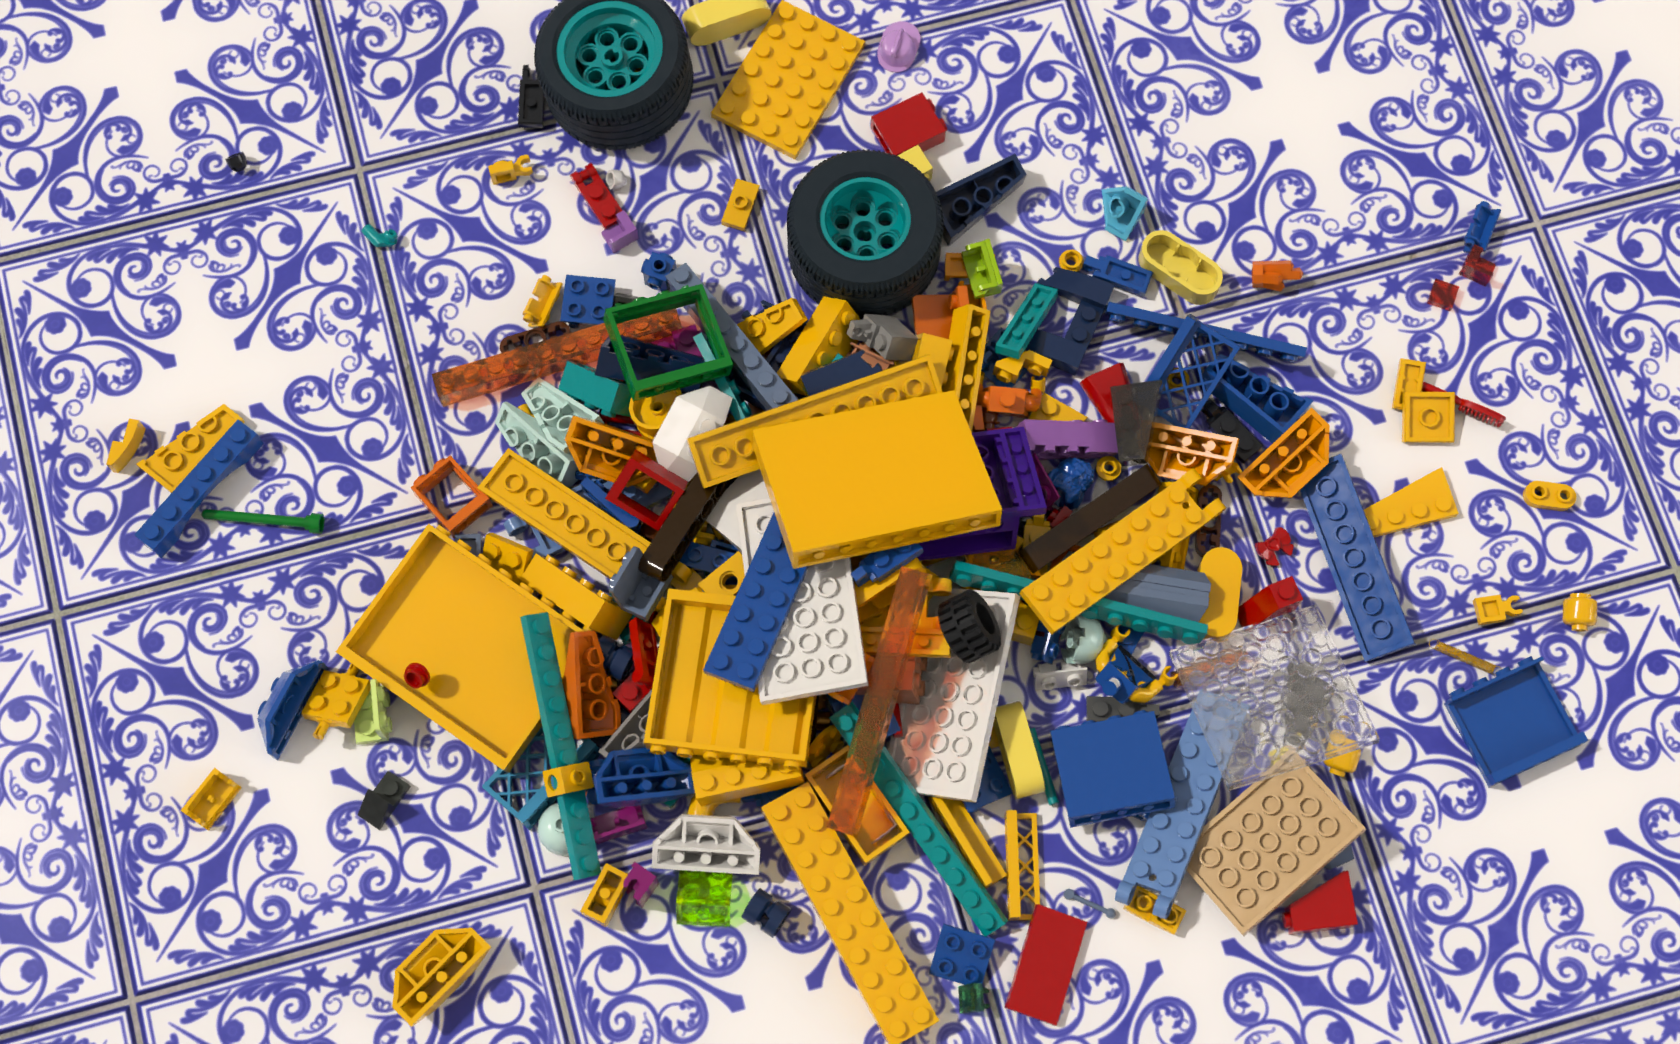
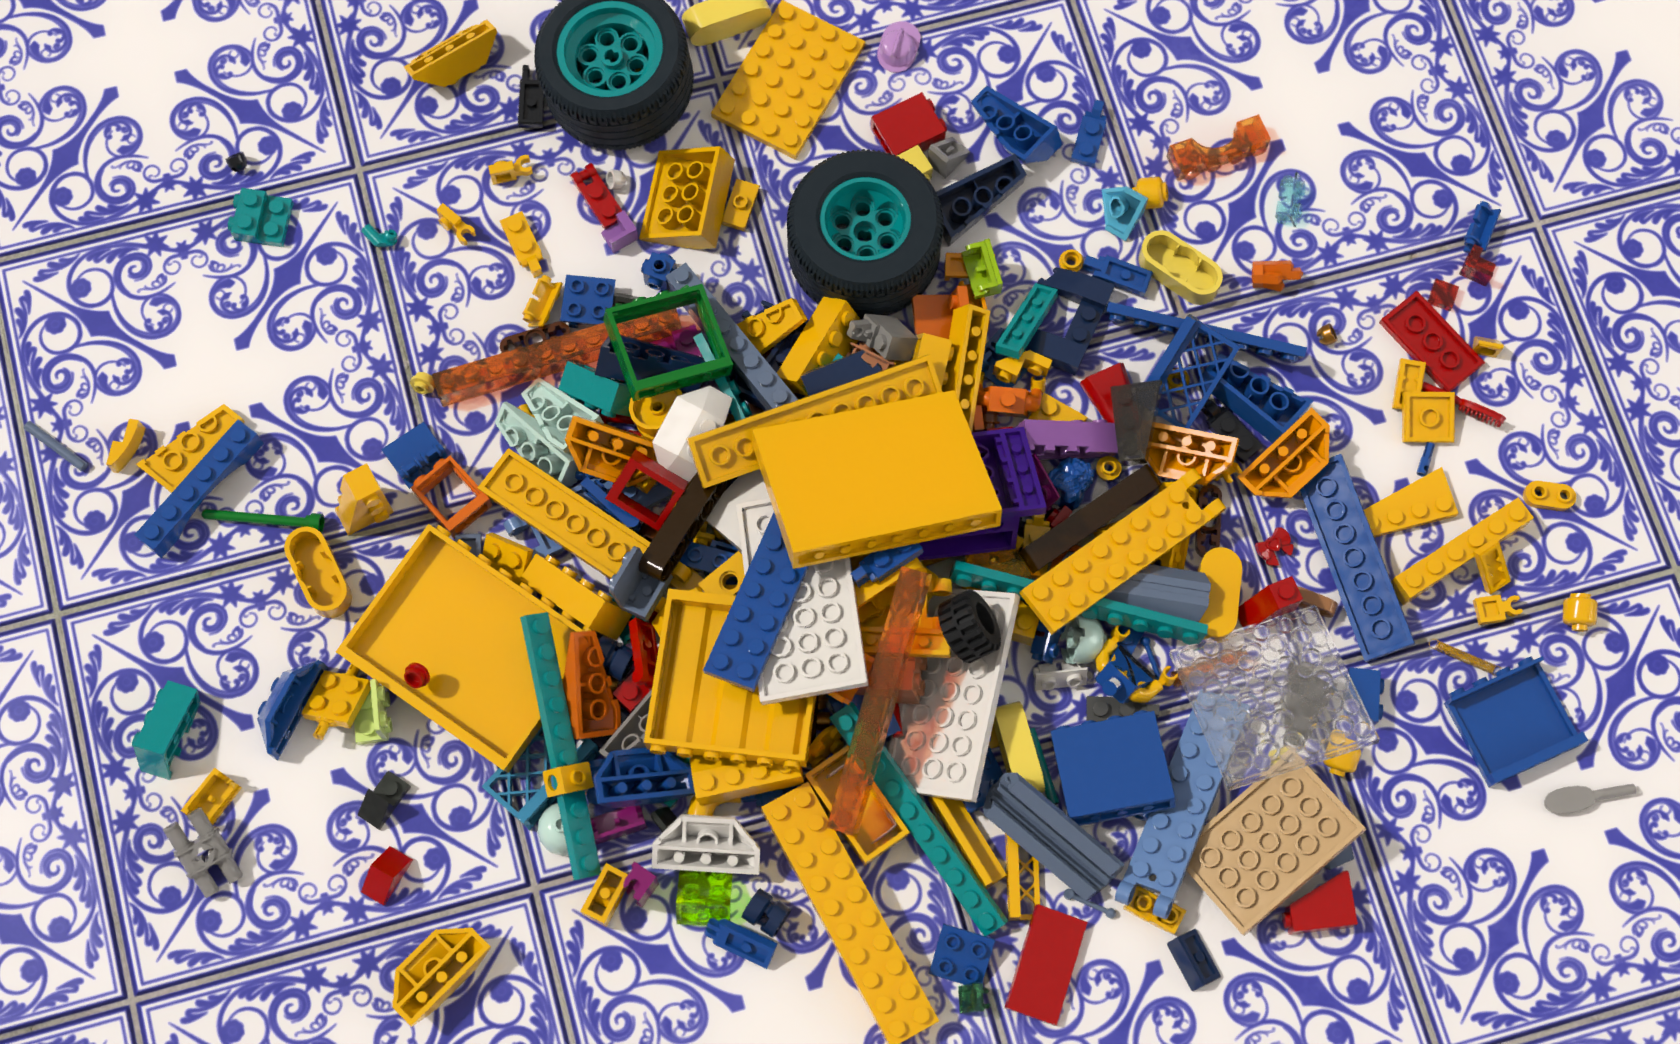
none -> sand blue bar [23,421,88,471]
none -> teal wedge [132,680,201,780]
none -> light grey pin [163,807,243,898]
none -> teal plate [228,188,294,247]
none -> yellow plant [284,527,352,618]
none -> yellow wedge [335,463,394,536]
none -> red slope [361,846,413,906]
none -> blue hinge [381,422,448,489]
none -> yellow wedge [404,20,497,87]
none -> light yellow plate [410,372,435,395]
none -> yellow plate [436,203,476,246]
none -> yellow hinge [500,211,543,278]
none -> yellow slope [639,146,735,249]
none -> pearl dark grey slope [651,807,677,833]
none -> blue hinge [704,918,778,969]
none -> light grey slope [928,137,970,178]
none -> blue wedge [971,85,1063,163]
none -> sand blue piece [983,773,1125,901]
none -> blue hinge [1070,99,1107,168]
none -> yellow head [1132,176,1168,210]
none -> blue hinge [1140,636,1164,687]
none -> clear orange arch [1166,114,1271,181]
none -> dark blue slope [1167,928,1221,991]
none -> clear light blue hinge [1275,172,1305,227]
none -> medium nougat beam [1297,586,1338,618]
none -> pearl gold hinge [1317,323,1338,345]
none -> blue slope [1343,667,1384,727]
none -> red tile [1379,291,1485,392]
none -> yellow arch [1391,497,1534,606]
none -> blue pin [1416,442,1435,477]
none -> yellow slope [1472,336,1504,358]
none -> yellow plate [1473,539,1511,595]
none -> light grey piece [1544,783,1636,814]

